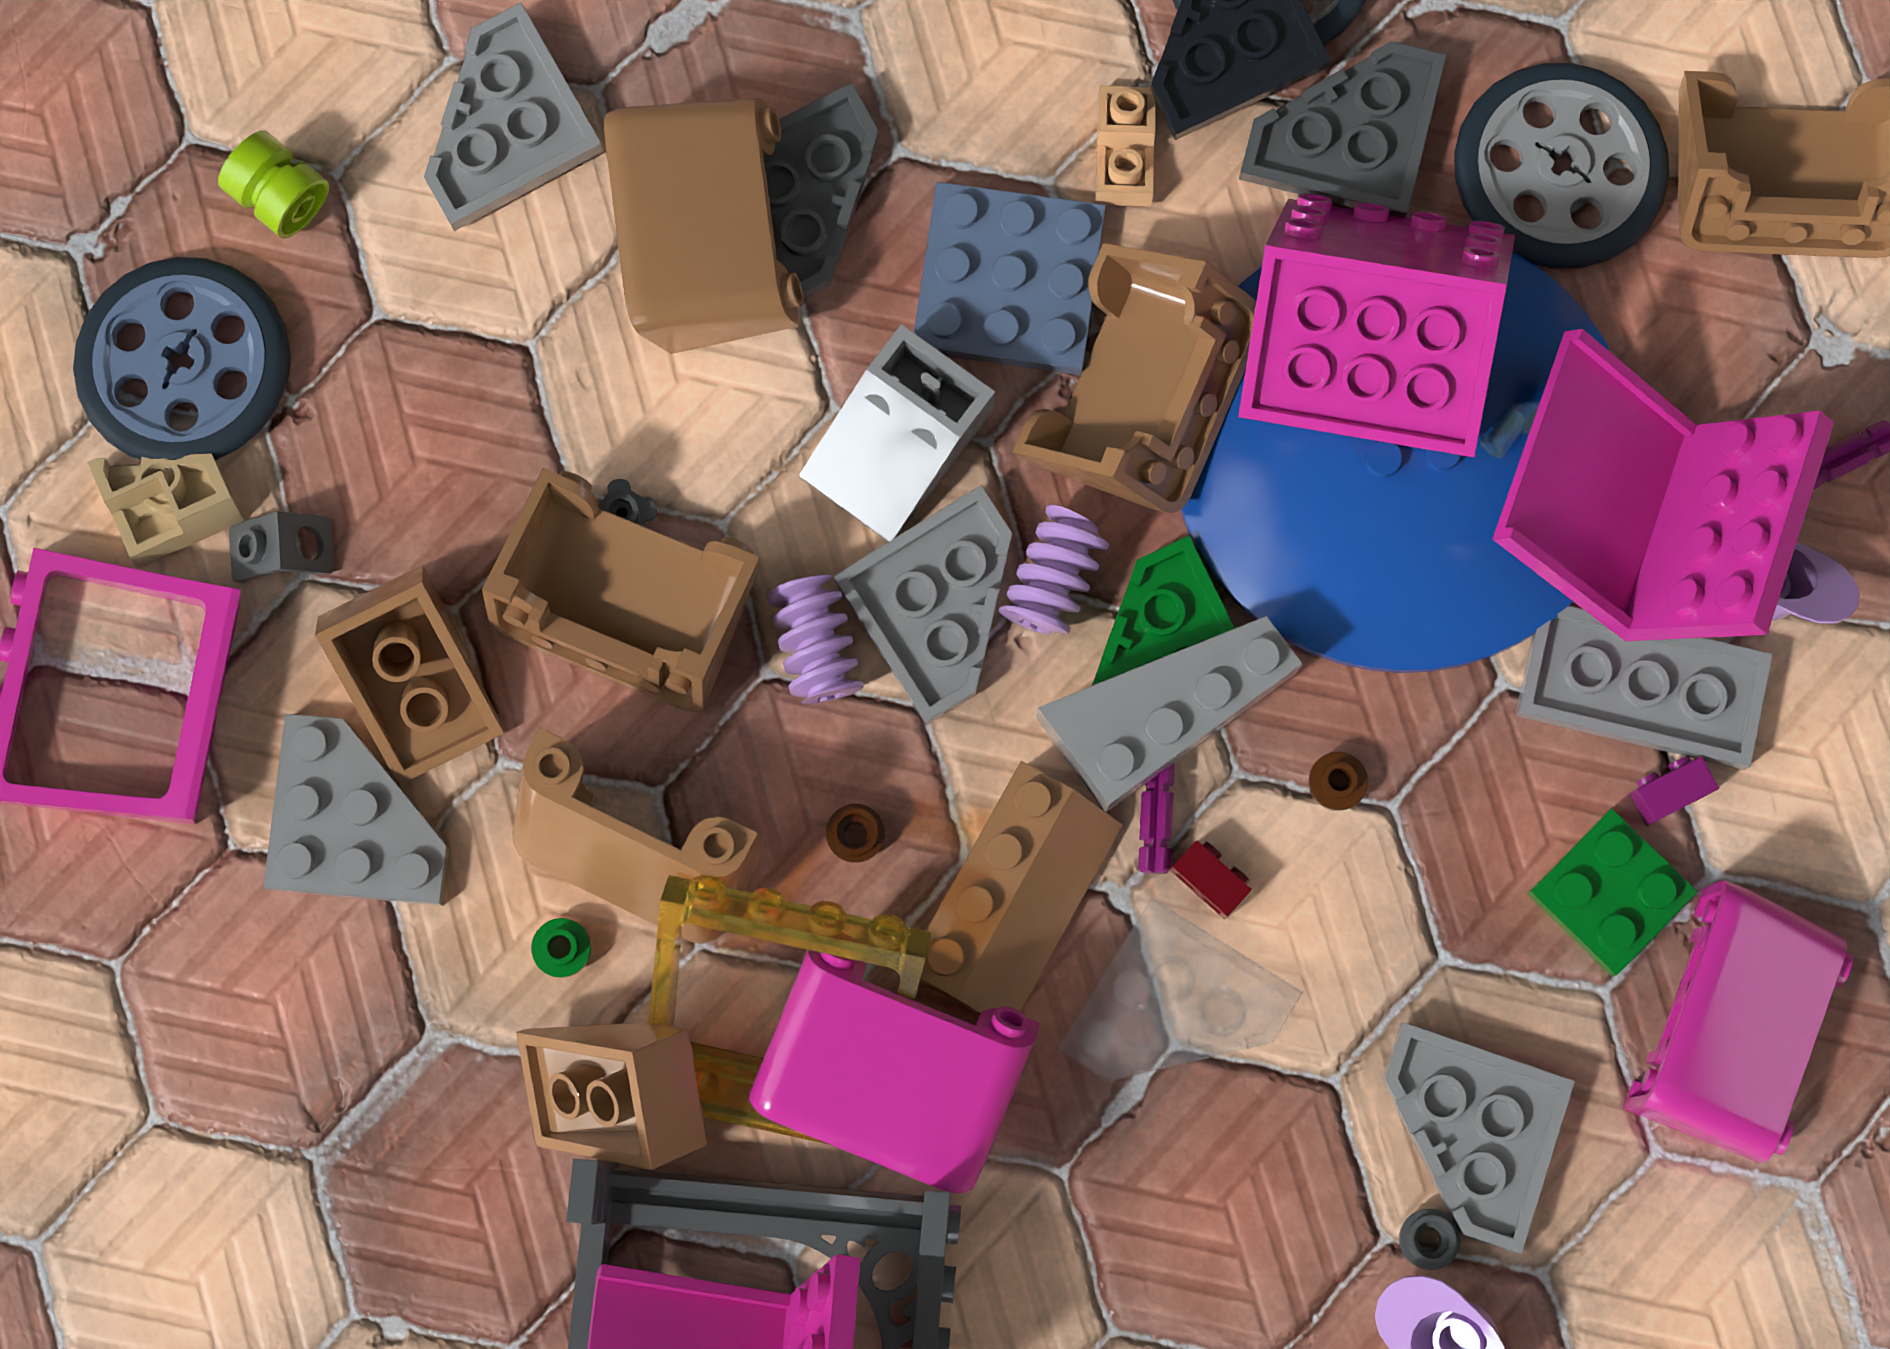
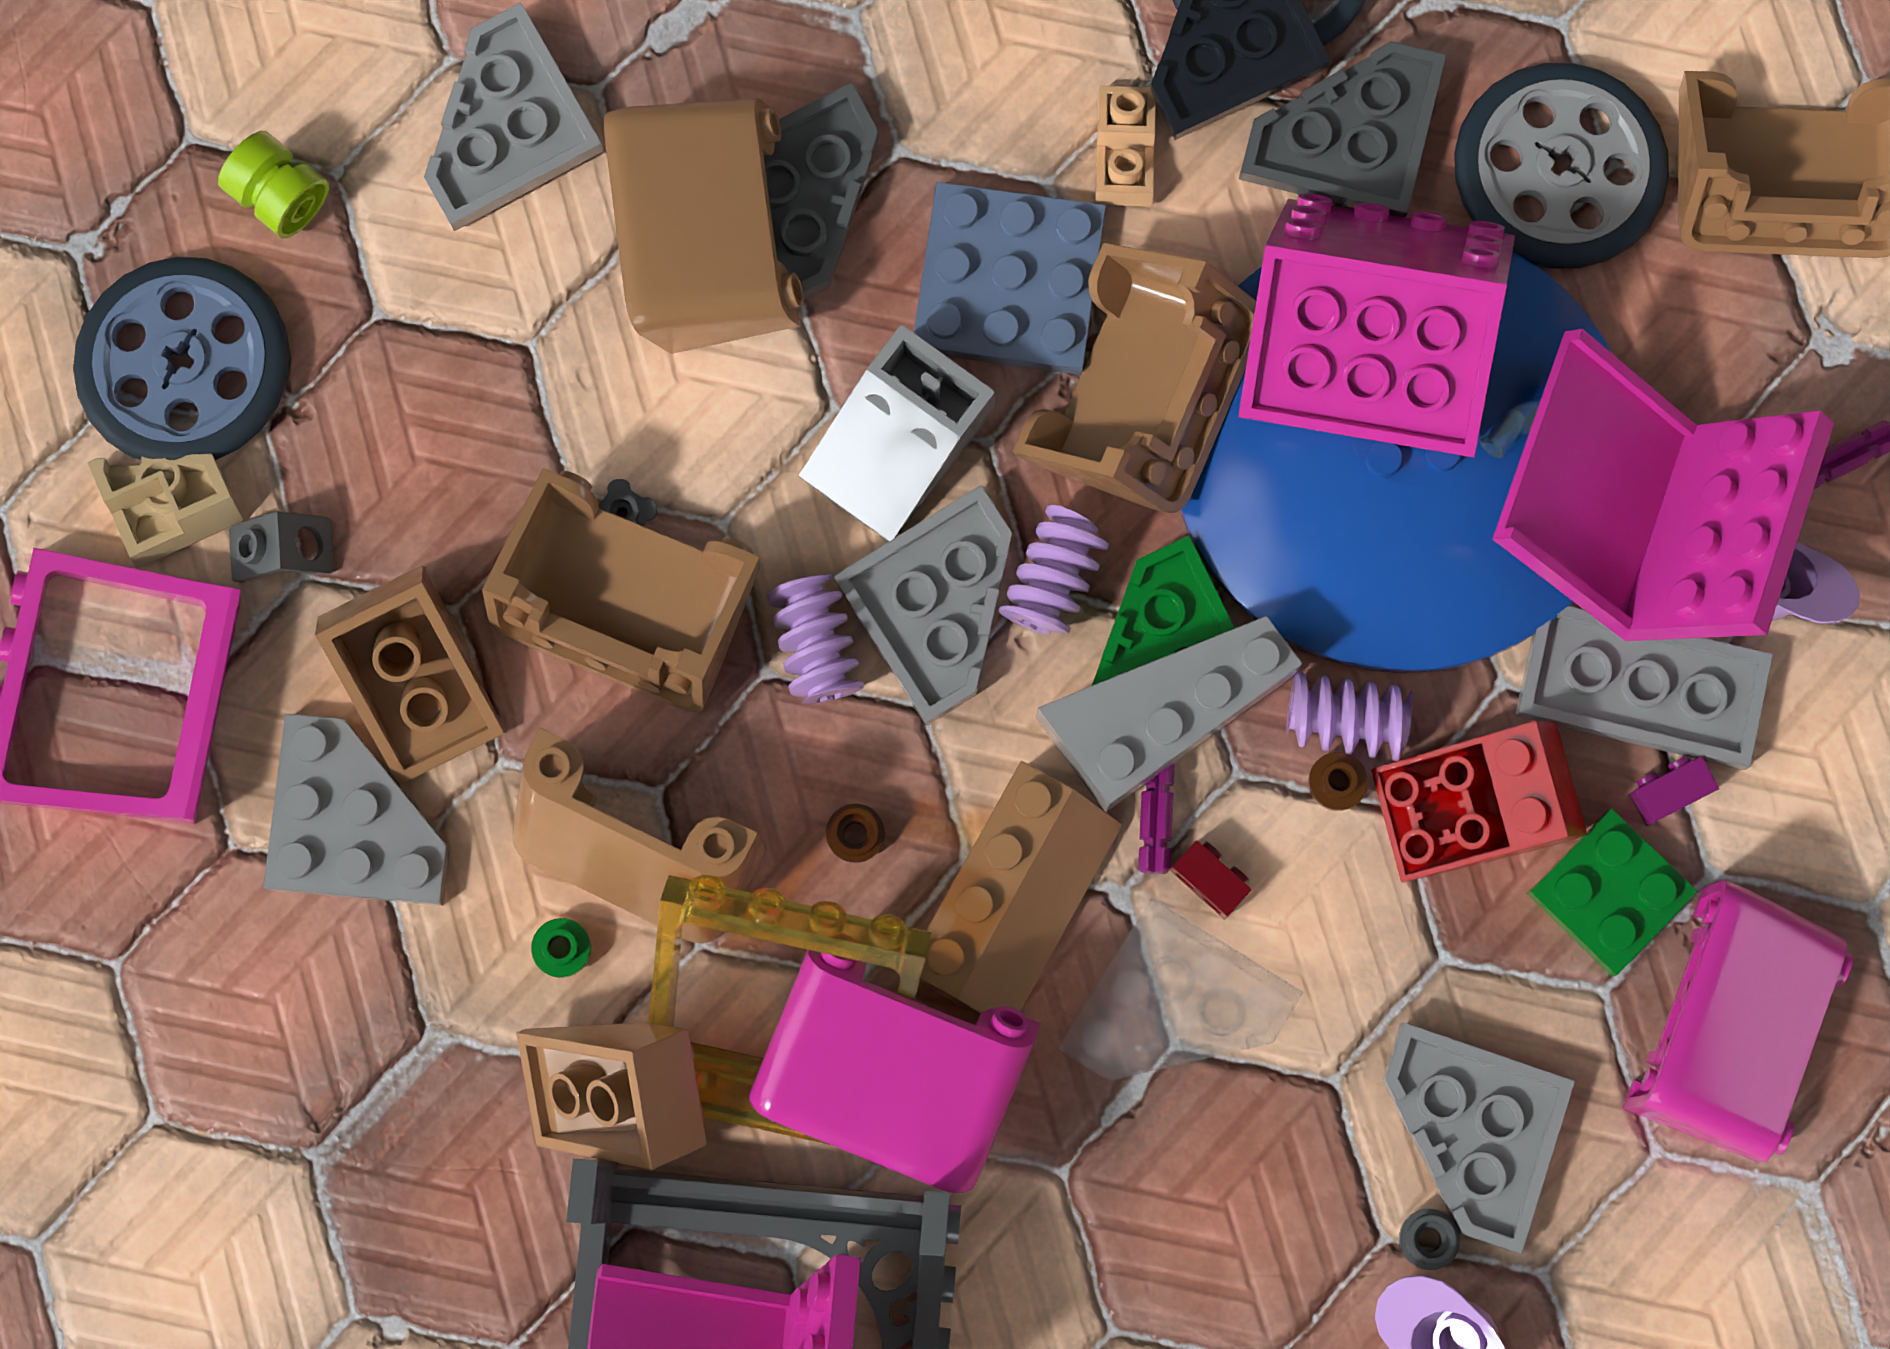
none -> lavender piece [1286,672,1413,761]
none -> red slope [1371,721,1588,883]

